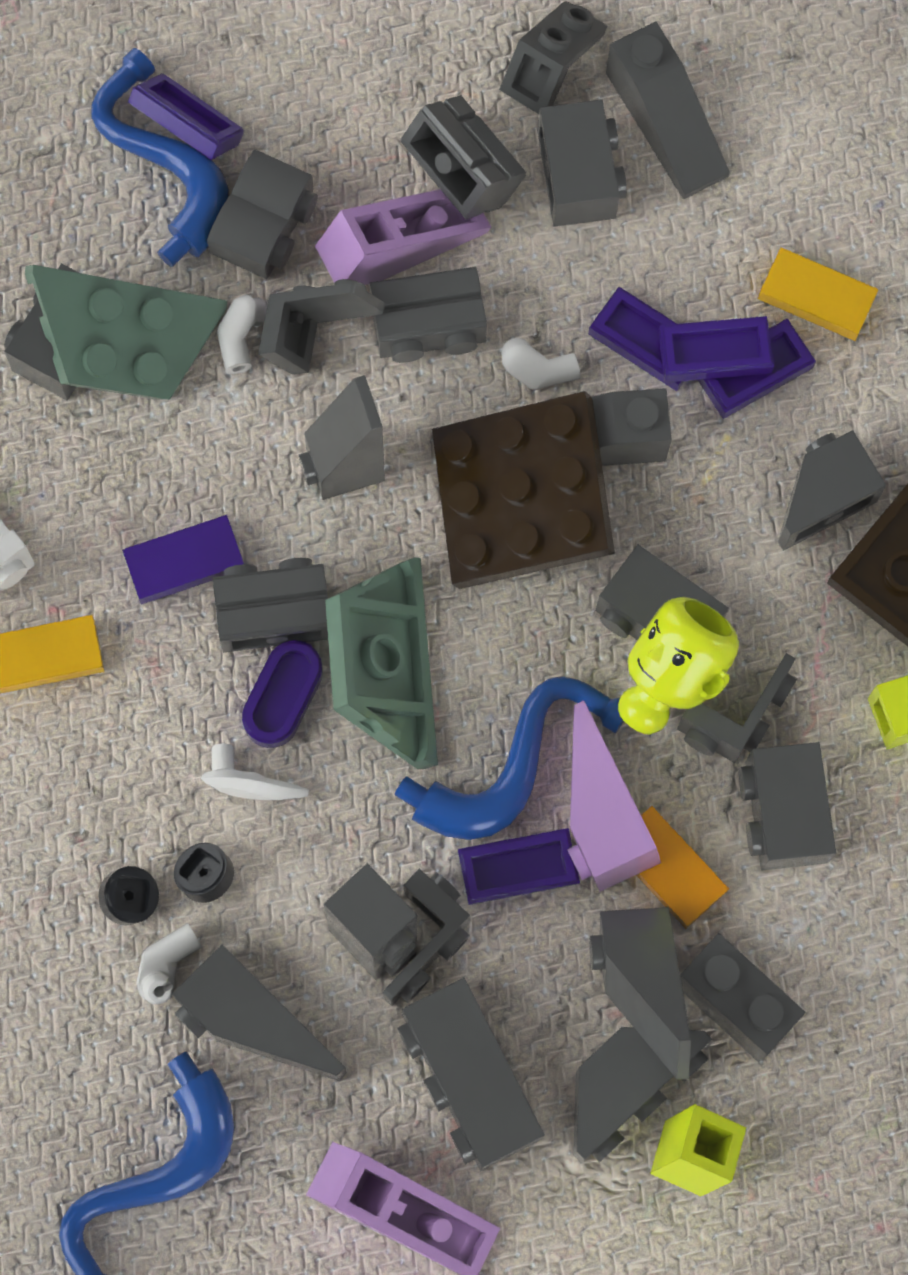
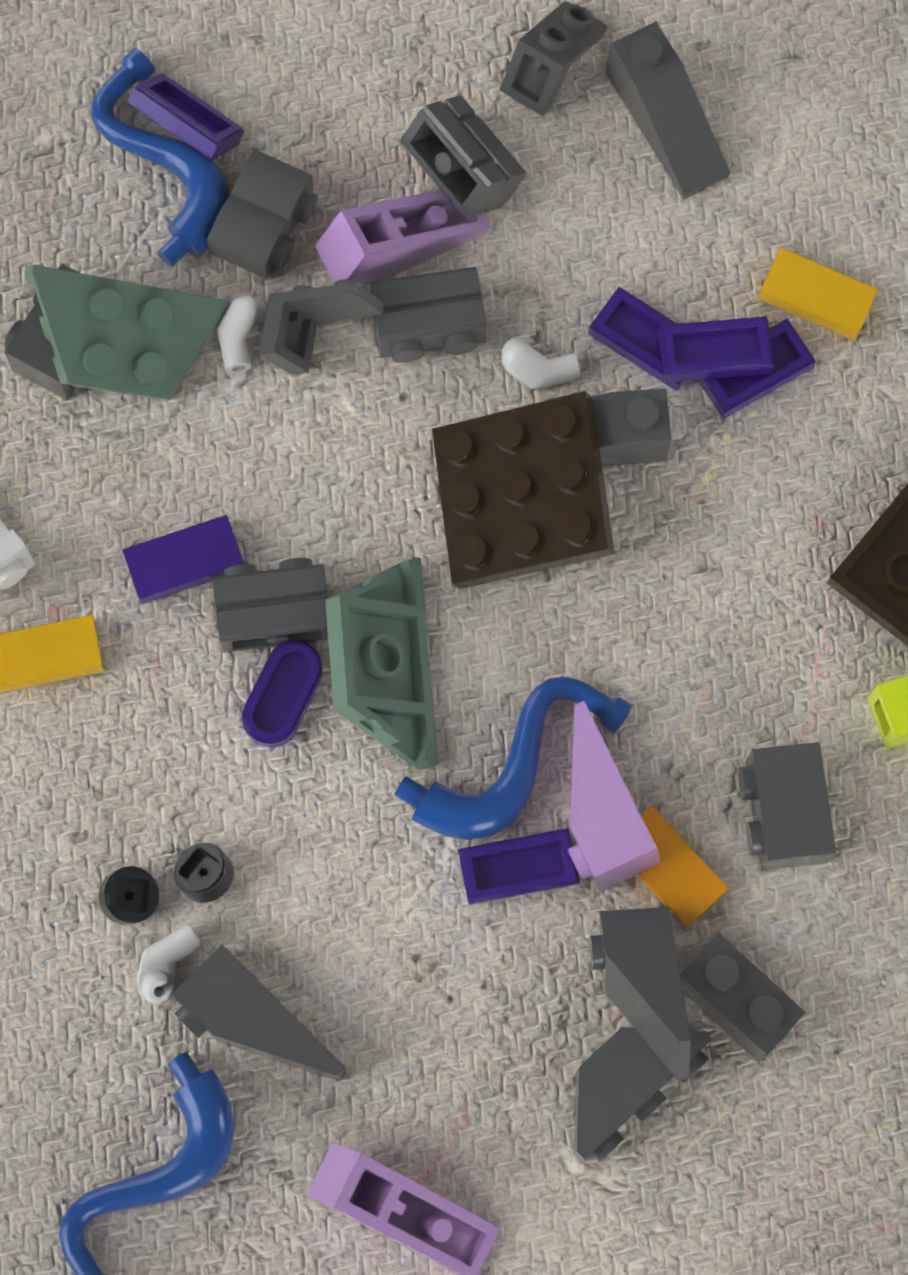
white bar [201,743,309,800] -> none
dark grey slope [298,375,385,500] -> none
dark grey brick [323,863,417,980] -> none
dark grey bracket [383,868,470,1006] -> none
dark grey brick [397,977,545,1171] -> none
dark grey brick [537,99,627,227] -> none
dark grey brick [595,544,729,640] -> none
neon yellow piece [618,597,739,735] -> none
neon yellow brick [650,1104,747,1196] -> none
dark grey bracket [677,653,797,763] -> none
dark grey slope [778,430,886,551] -> none

